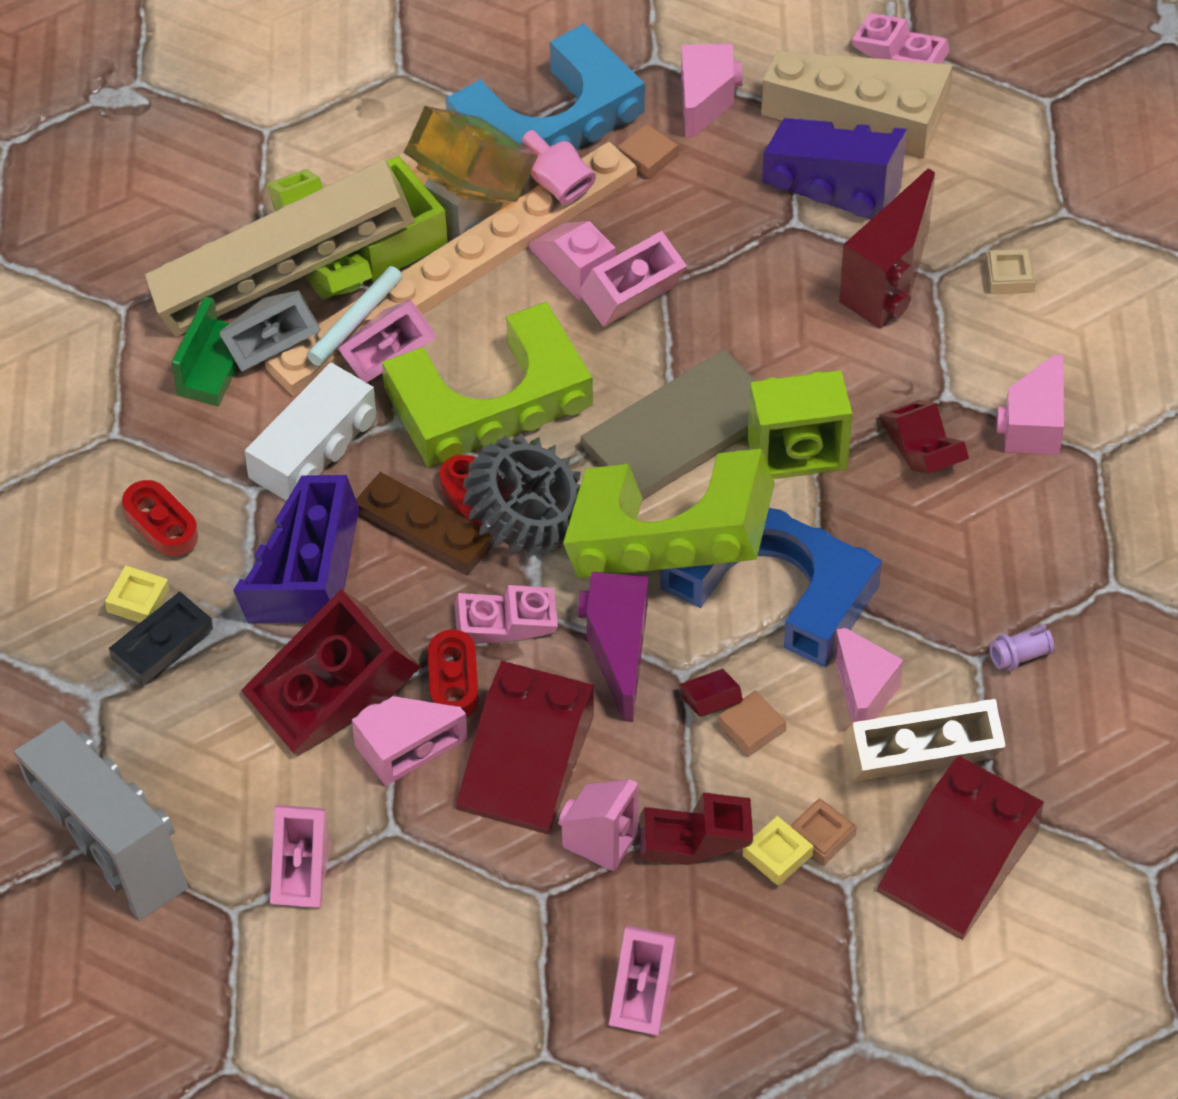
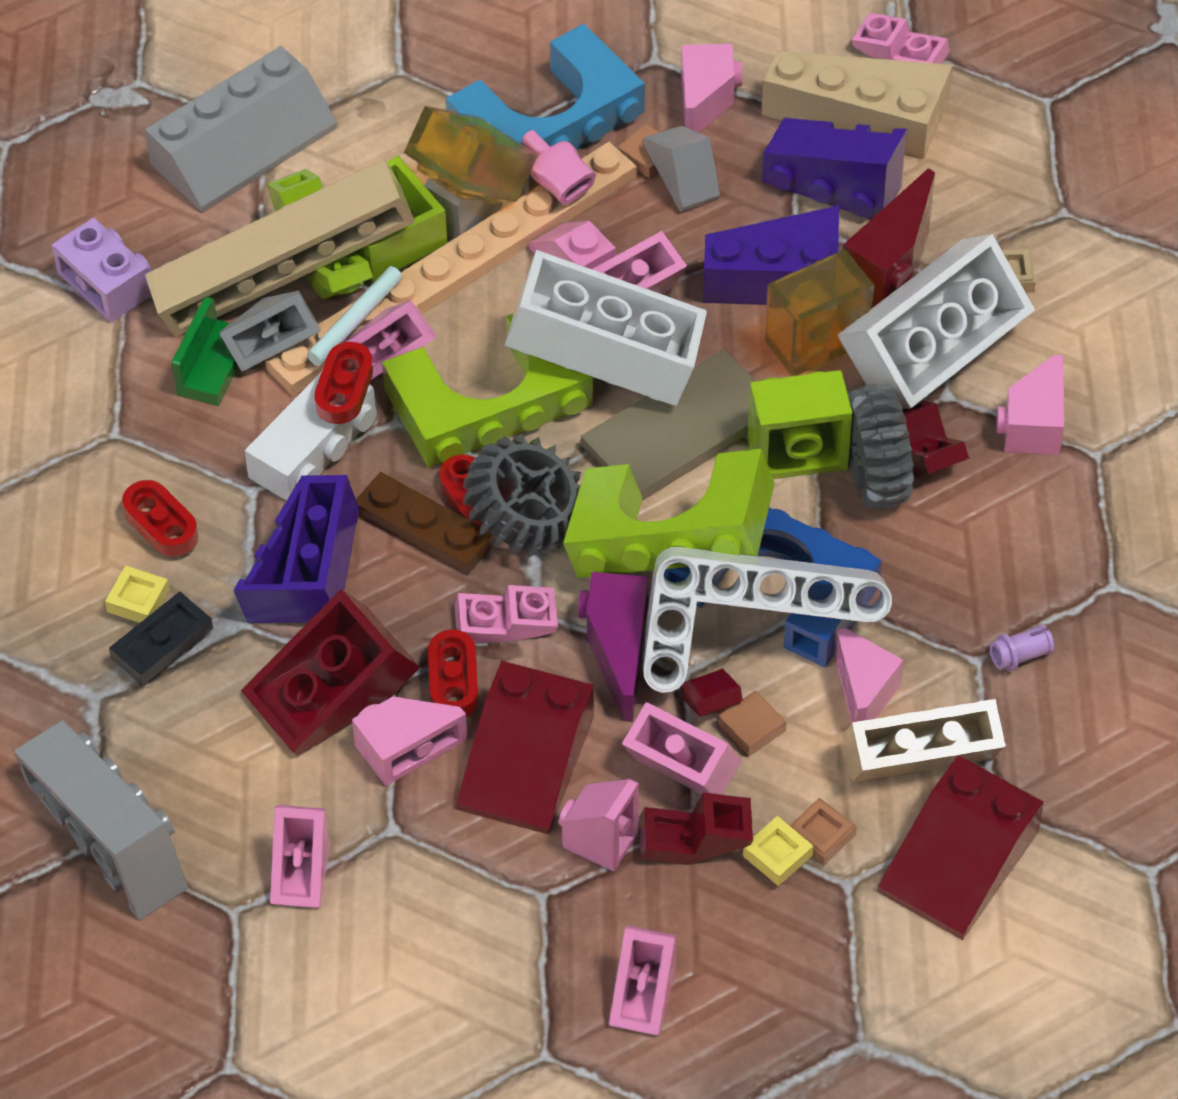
none -> lavender brick [51,217,152,323]
none -> light grey slope [145,46,338,213]
none -> red plate [314,342,373,424]
none -> white brick [504,250,707,406]
none -> bright pink brick [622,702,742,795]
none -> light grey slope [642,125,720,213]
none -> white beam [642,547,892,693]
none -> dark purple wedge [703,205,839,307]
none -> clear yellow brick [765,249,874,376]
none -> white brick [837,234,1035,409]
none -> dark grey gear [847,384,914,509]

